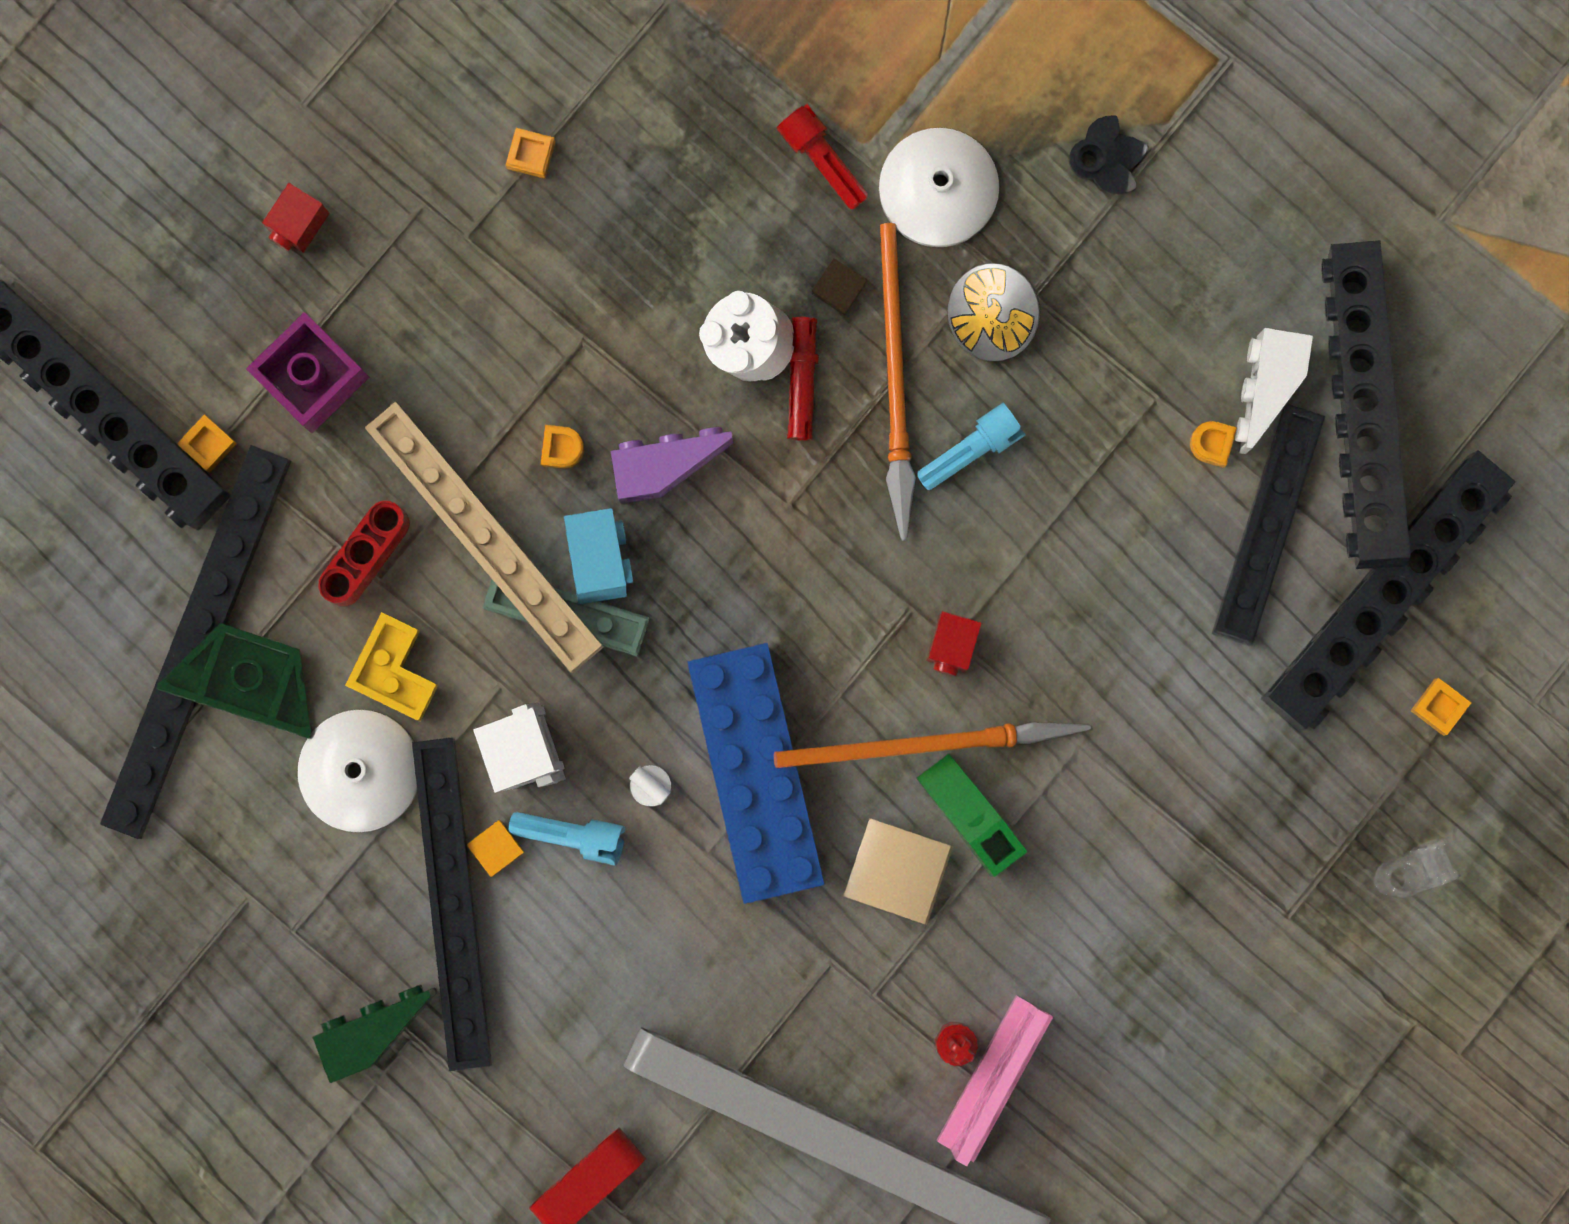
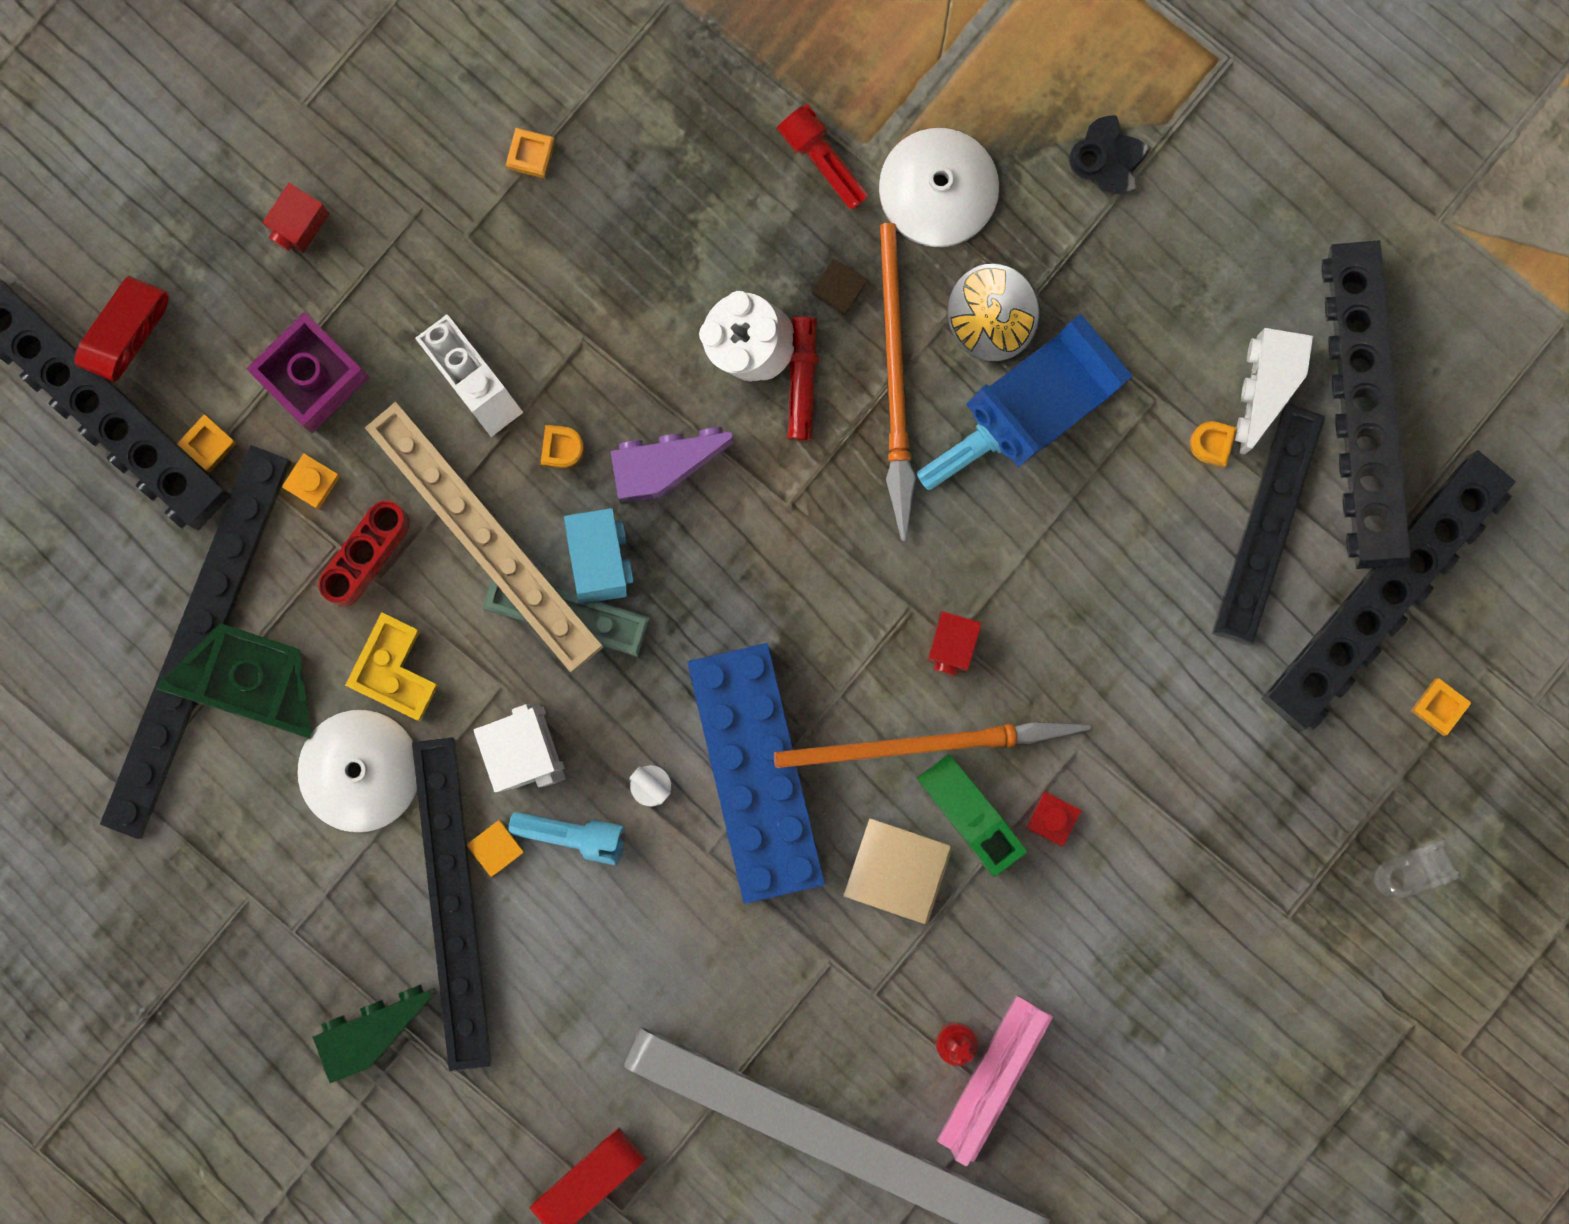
none -> red beam [75,275,169,382]
none -> light orange plate [282,453,340,510]
none -> white slope [415,314,523,437]
none -> blue panel [966,314,1133,468]
none -> red plate [1025,792,1081,847]

